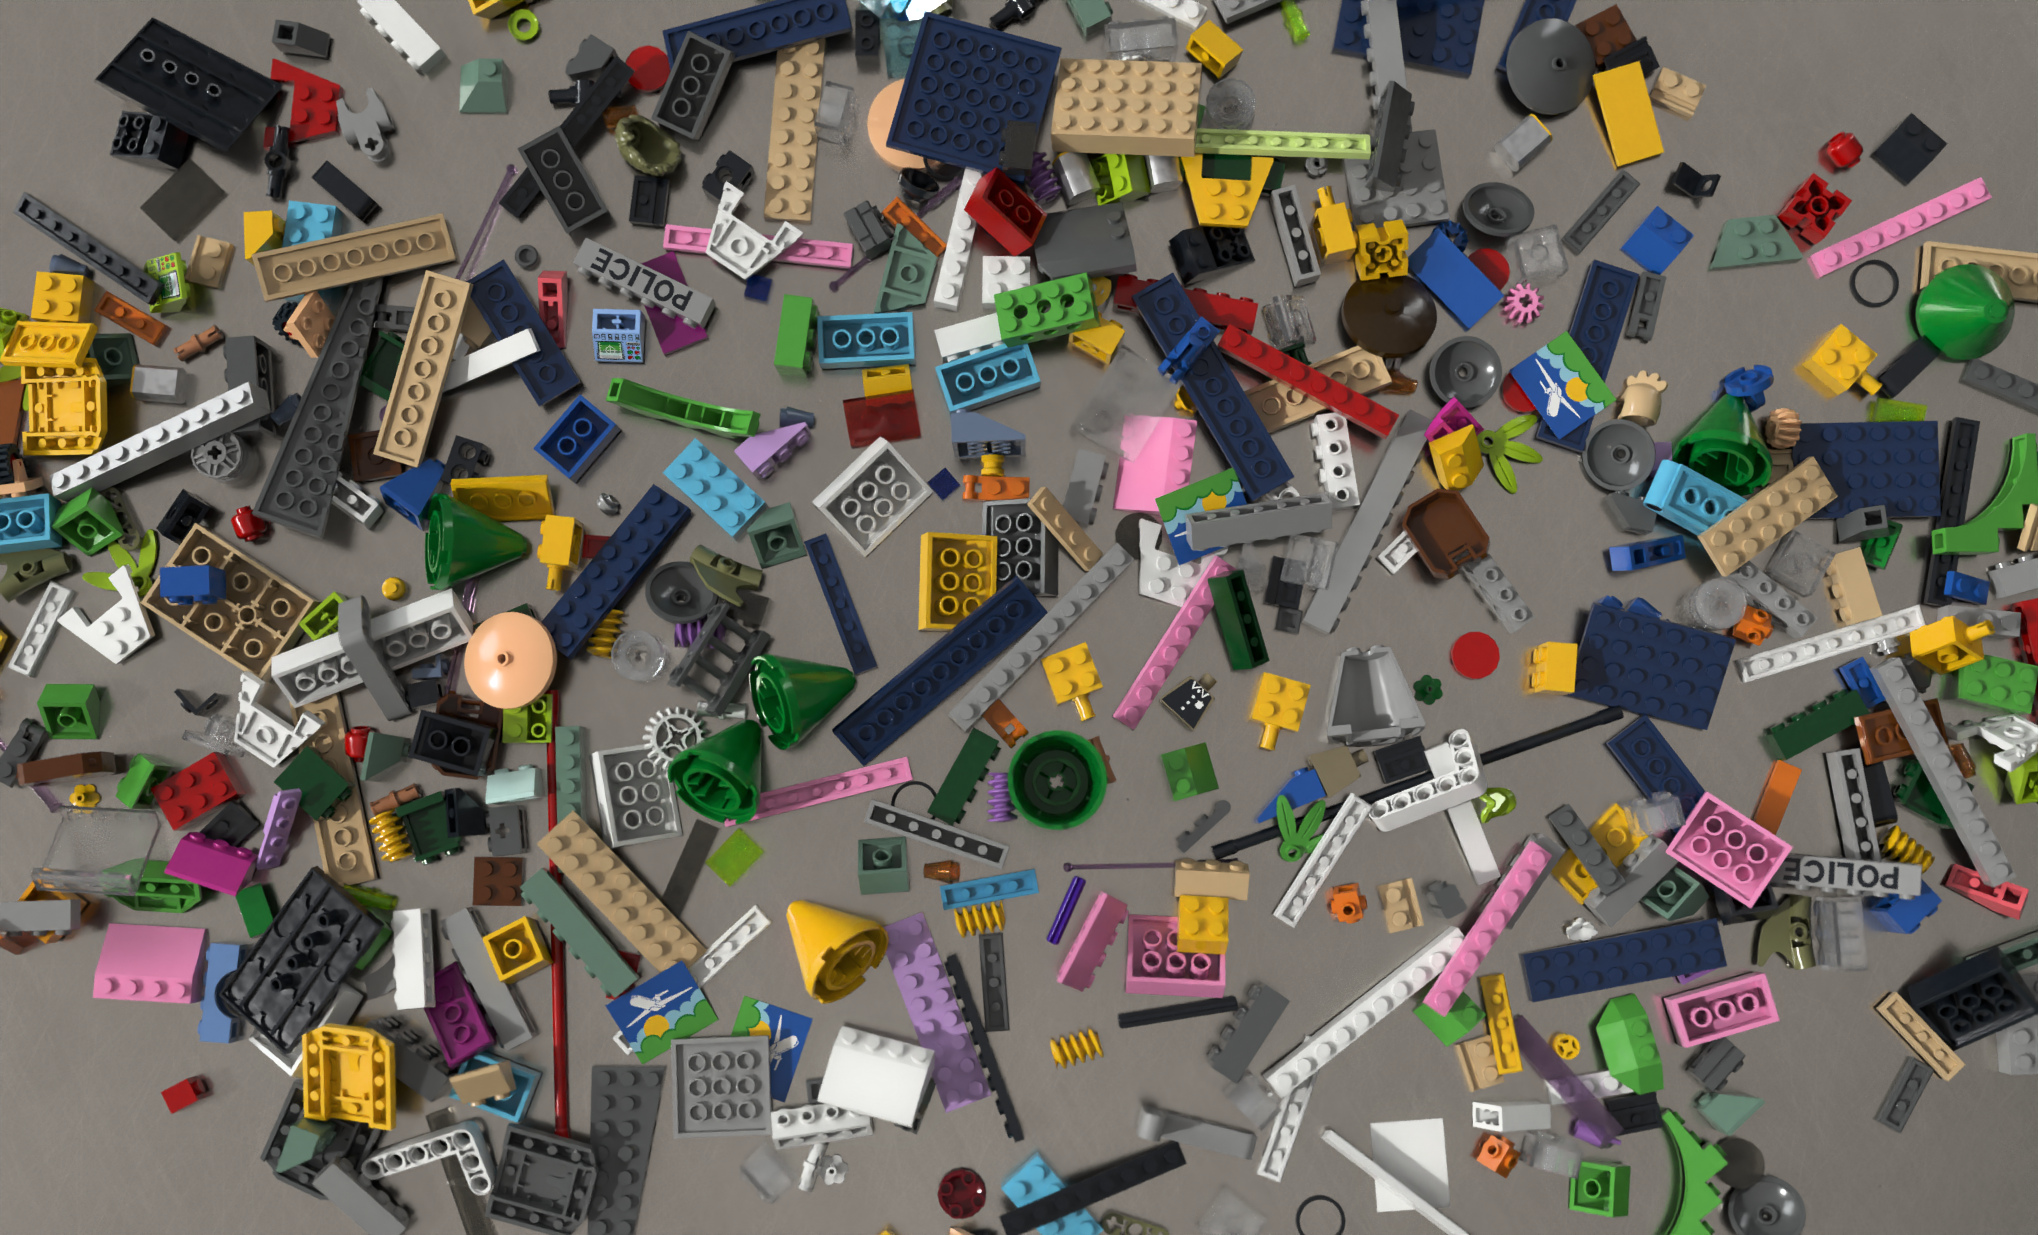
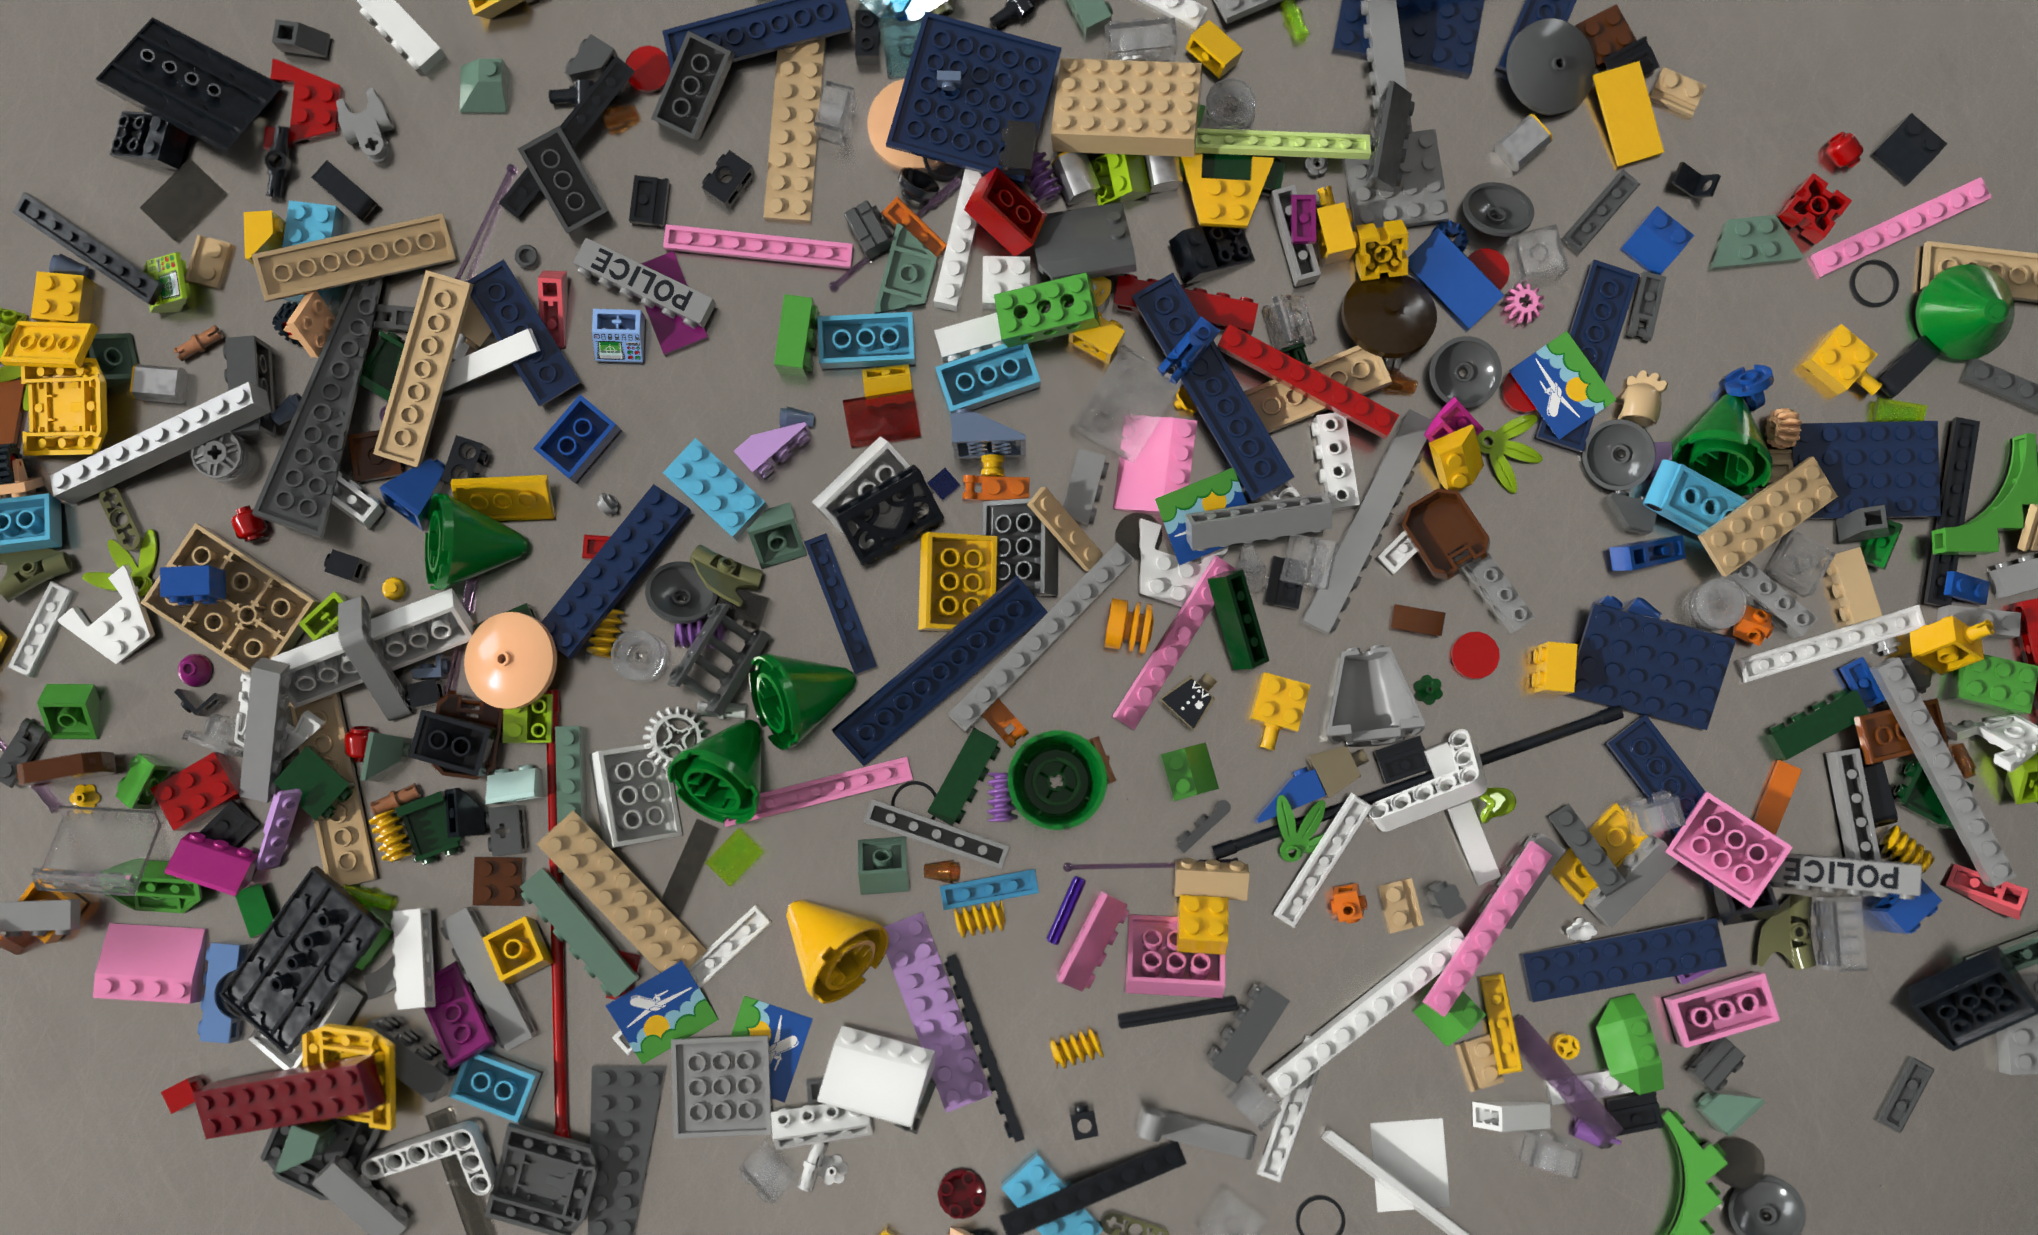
bright green slope [51,487,124,556] -> none
orange tile [94,291,169,347] -> none
black brick [156,489,210,545] -> none
tan slope [450,1060,516,1107] -> none
lime piece [508,9,539,40] -> none
yellow brick [537,515,584,591] -> none
bright green arch [606,378,761,438] -> none
olive hair [615,115,681,176] -> none
white wing [706,181,804,280] -> none
clear blue tile [744,275,773,303] -> none
dark grey tile [978,932,1010,1032] -> none
yellow brick [1040,642,1103,721] -> none
dark grey tile [1274,606,1303,635] -> none
orange brick [1477,1135,1521,1178] -> none
bright green slope [1569,1160,1631,1218] -> none
sand green slope [1640,866,1710,921] -> none
tan plate [1876,992,1965,1081] -> none
none -> magenta brick [178,654,212,687]
none -> dark red brick [193,1054,386,1139]
none -> light grey brick [239,658,292,803]
none -> black brick [324,549,366,583]
none -> black fence [831,465,945,565]
none -> sand blue plate [937,70,962,91]
none -> black bracket [1069,1104,1098,1140]
none -> light orange wheel [1104,598,1154,654]
none -> magenta plate [1291,195,1316,244]
none -> reddish brown slope [1391,604,1446,636]

